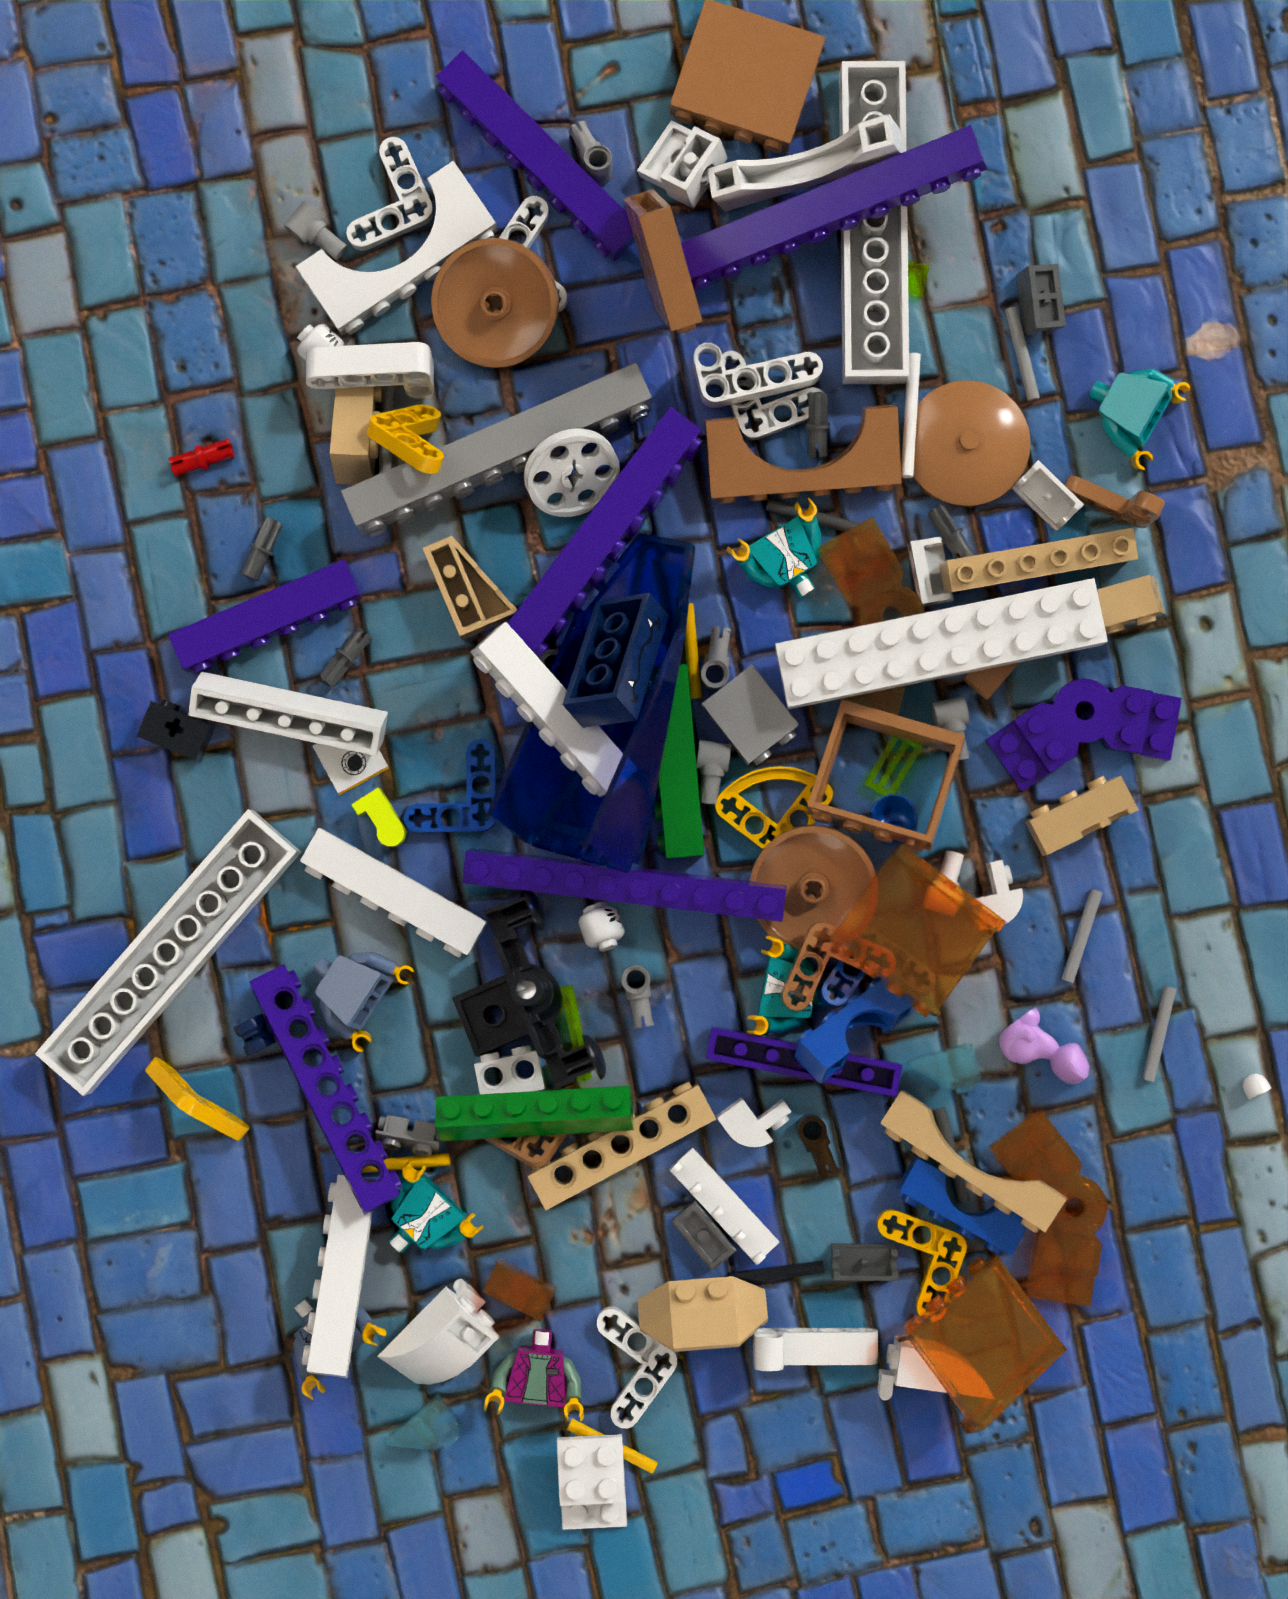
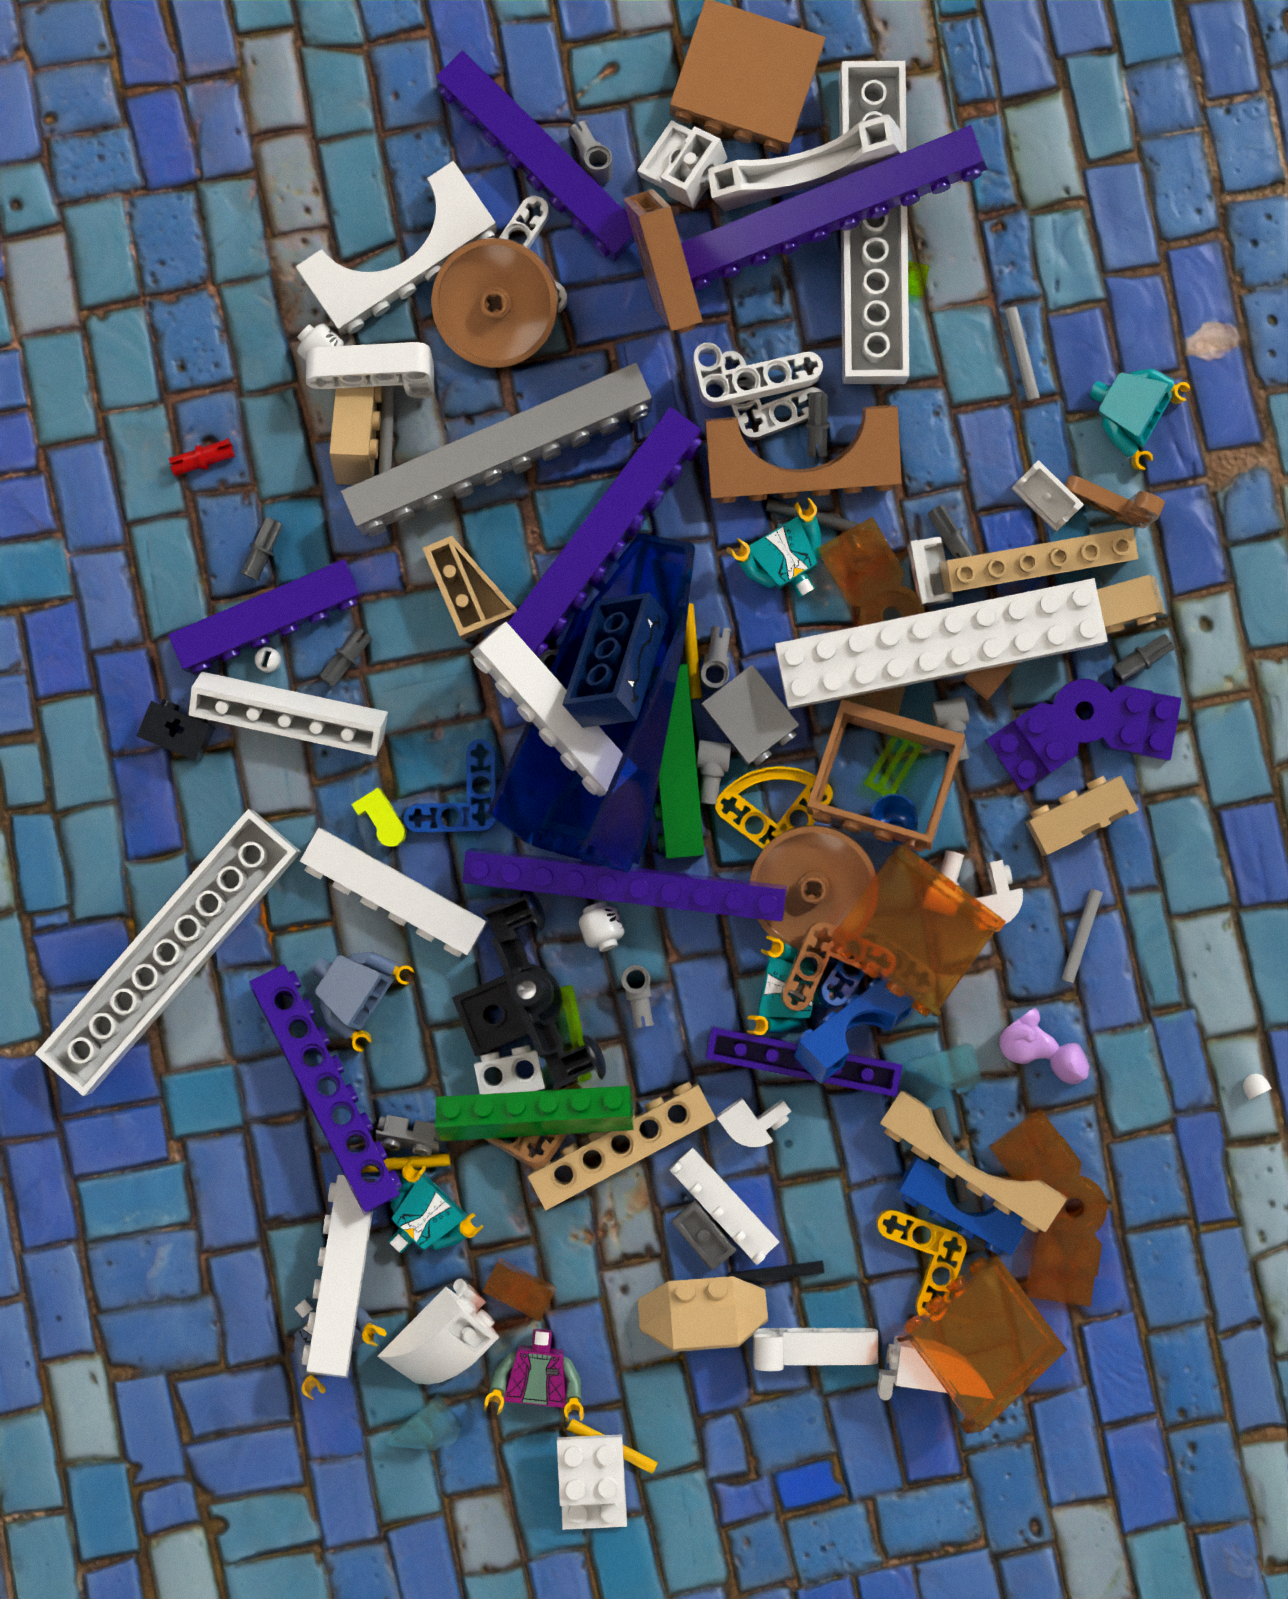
yellow beam [145,1057,249,1141] -> none
dark blue wheel [233,1014,276,1056] -> none
light grey pin [284,201,347,260] -> none
white sticker [313,743,389,796] -> none
white beam [346,137,434,251] -> none
yellow beam [366,404,444,474] -> none
white wedge [524,428,620,517] -> none
white beam [597,1306,677,1429] -> none
dark brown pin [796,1114,839,1178] -> none
dark grey hinge [831,1243,898,1281] -> none
white bar [901,353,921,478] -> none
medium nougat dish [913,380,1030,508] -> none
dark grey hinge [1016,264,1066,337] -> none
light grey bar [1142,986,1177,1082] -> none
none -> white hinge [255,647,281,673]
none -> dark grey axle [1112,634,1174,683]

